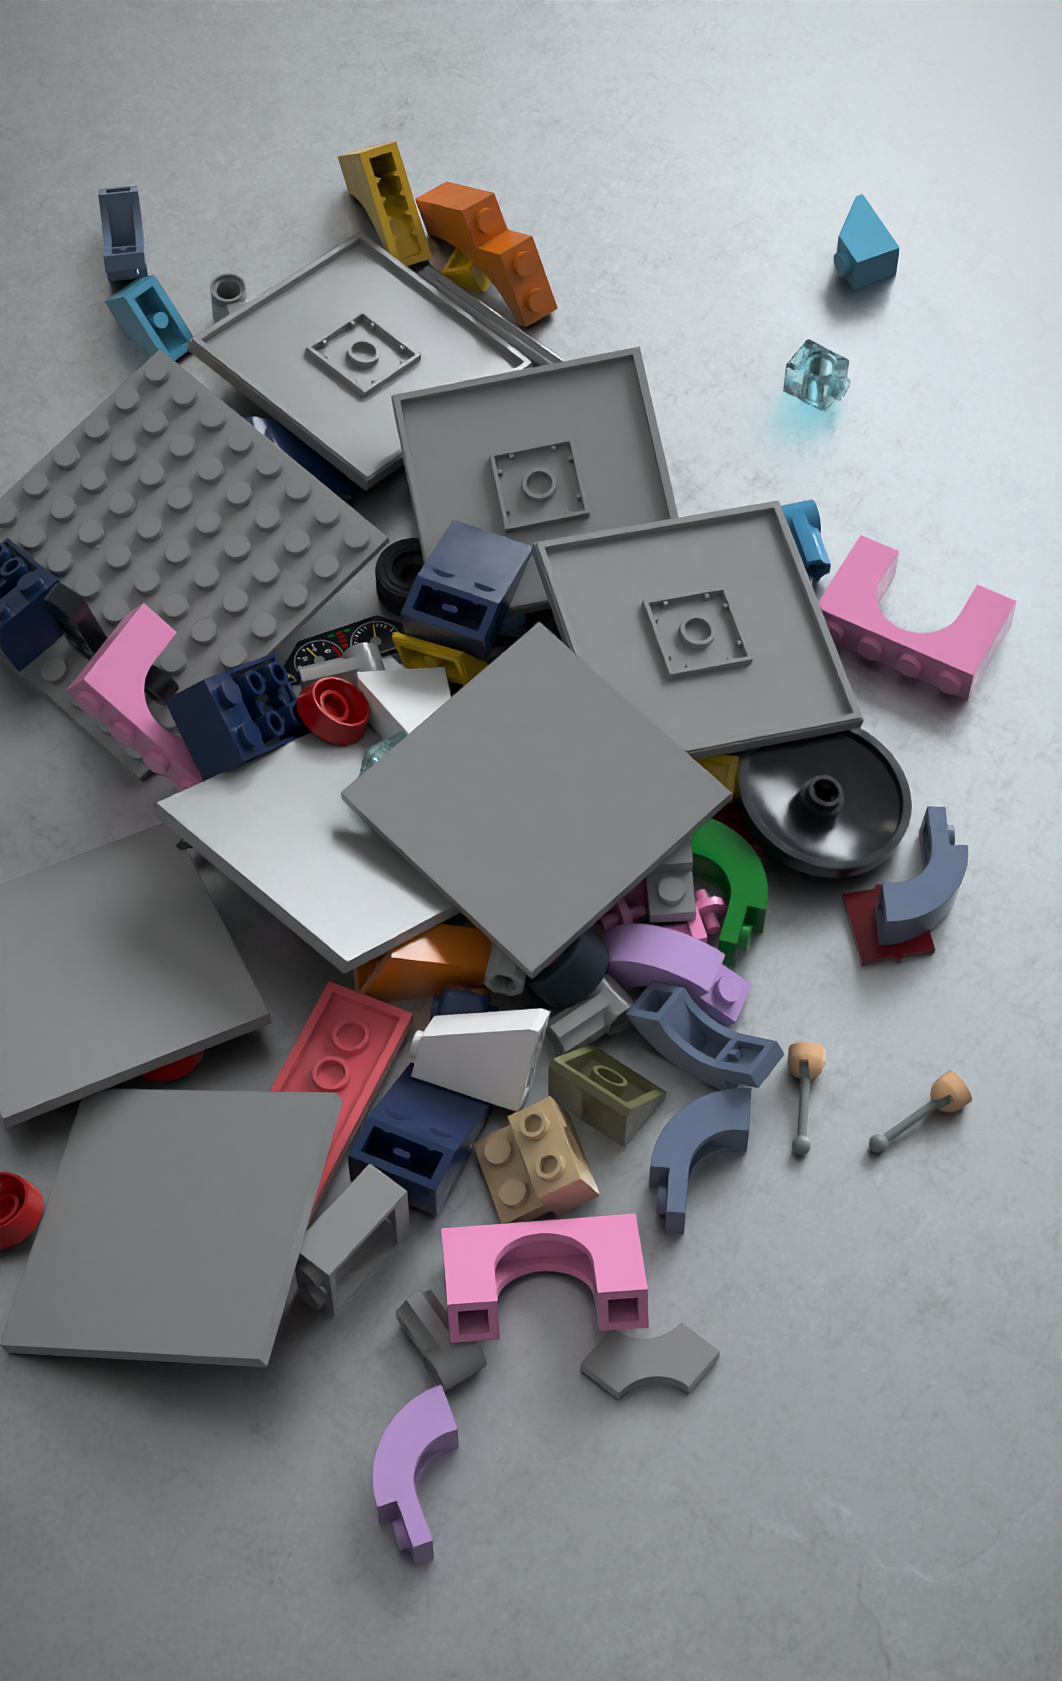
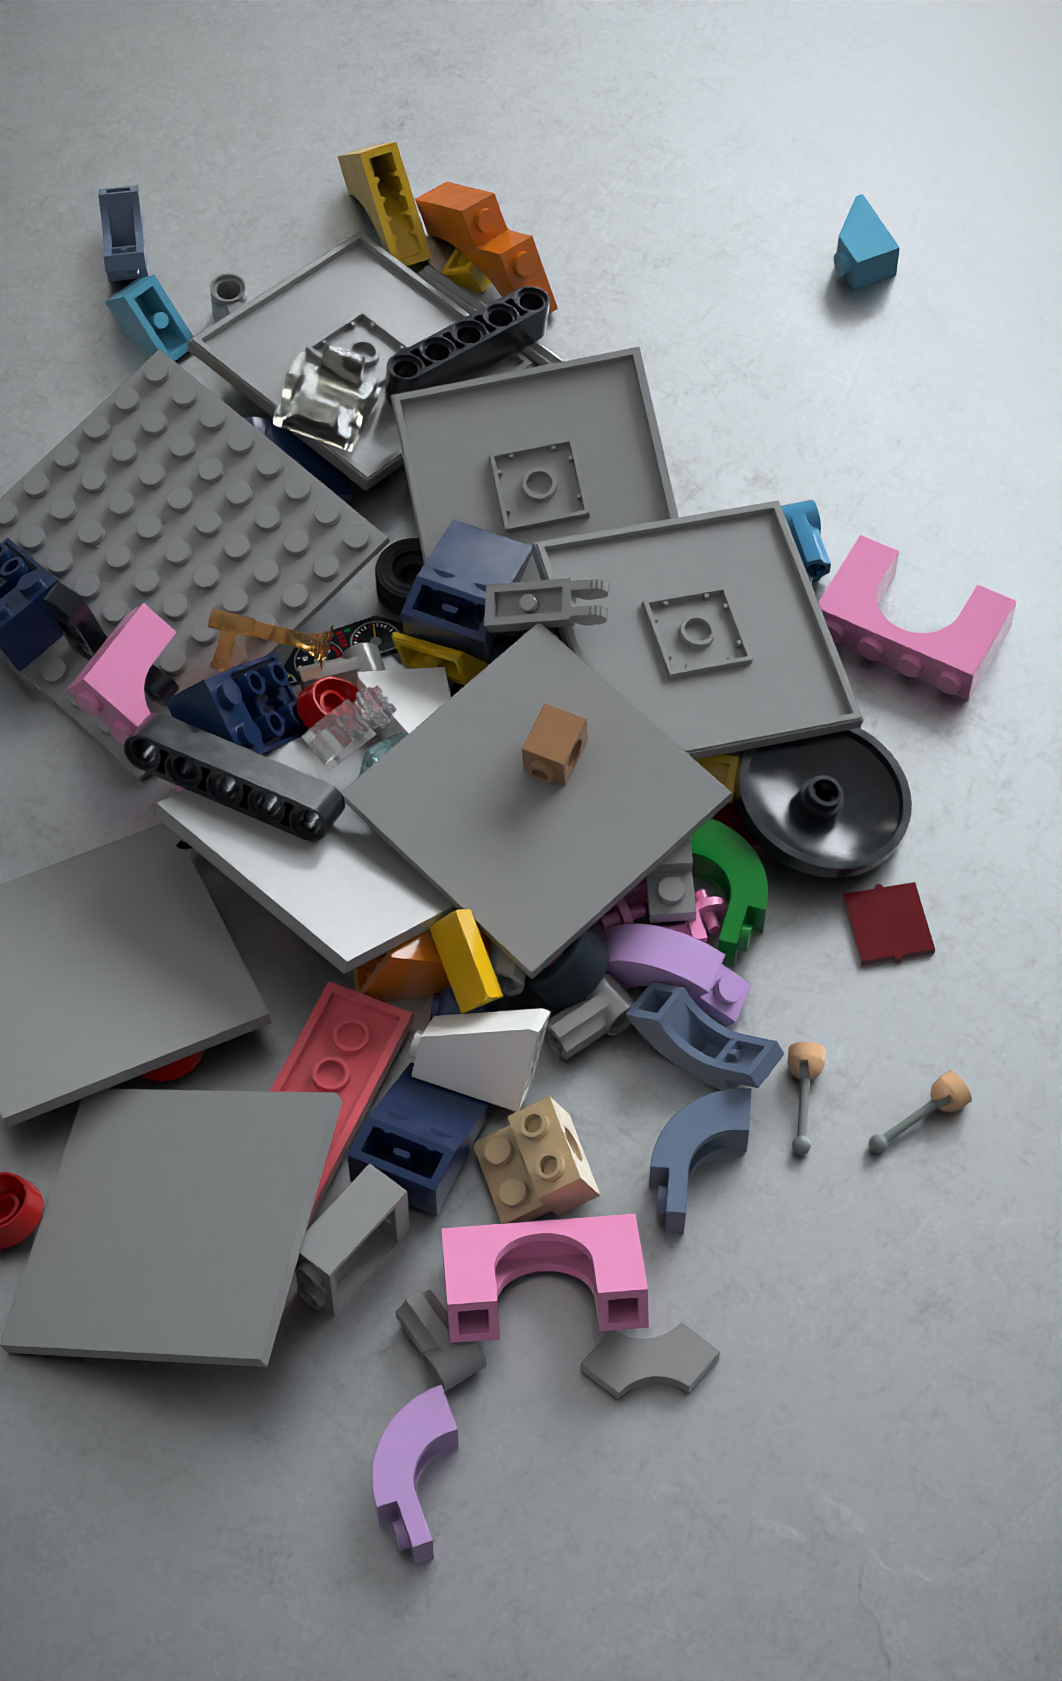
olive slope [548,1044,667,1148] -> none
clear light blue brick [783,339,851,413] -> none
sand blue arch [874,806,968,945] -> none
none -> black beam [124,712,345,842]
none -> clear orange piece [208,608,334,672]
none -> clear smoke panel [272,344,381,452]
none -> clear brick [302,685,397,772]
none -> black beam [385,286,550,406]
none -> yellow slope [429,909,504,1014]
none -> light grey hinge [484,578,610,633]
none -> medium nougat brick [521,703,588,786]

